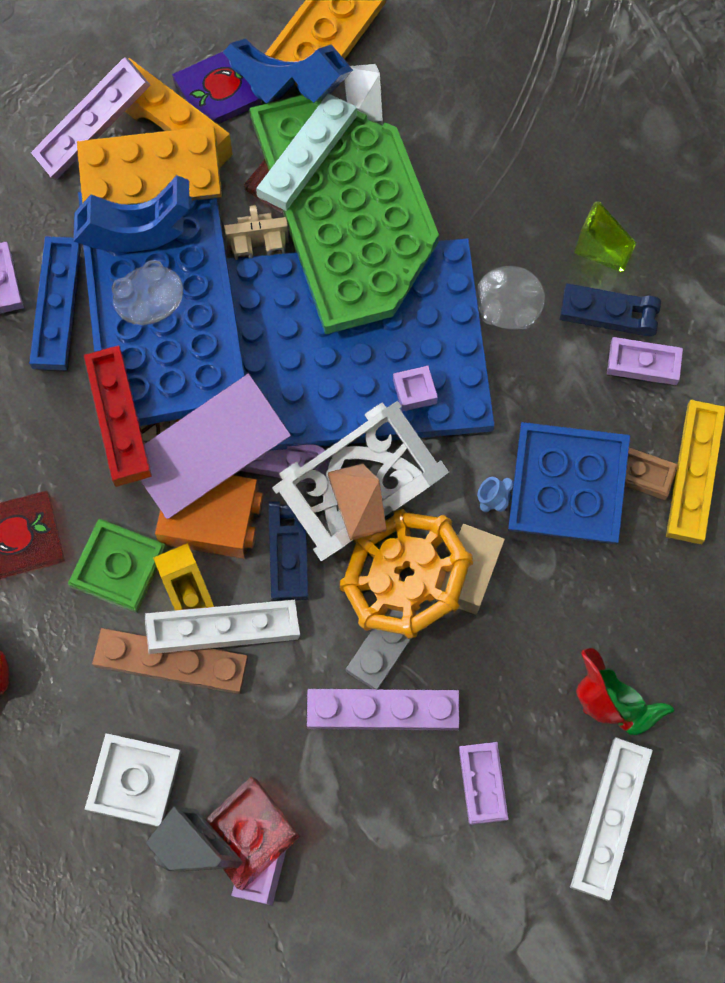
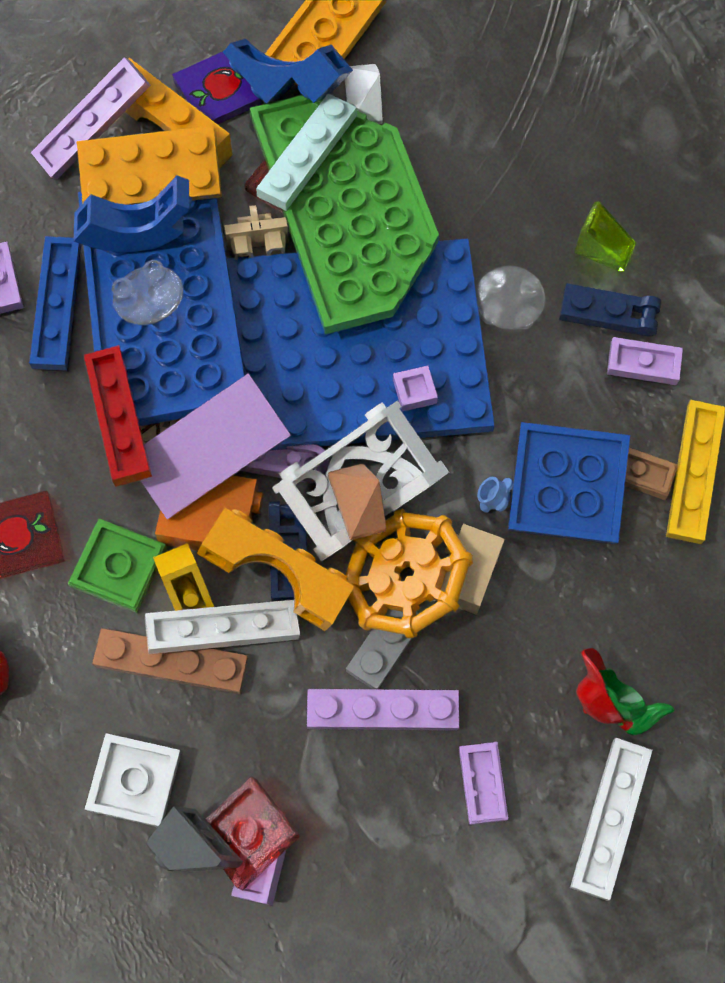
none -> light orange arch [197,507,354,631]

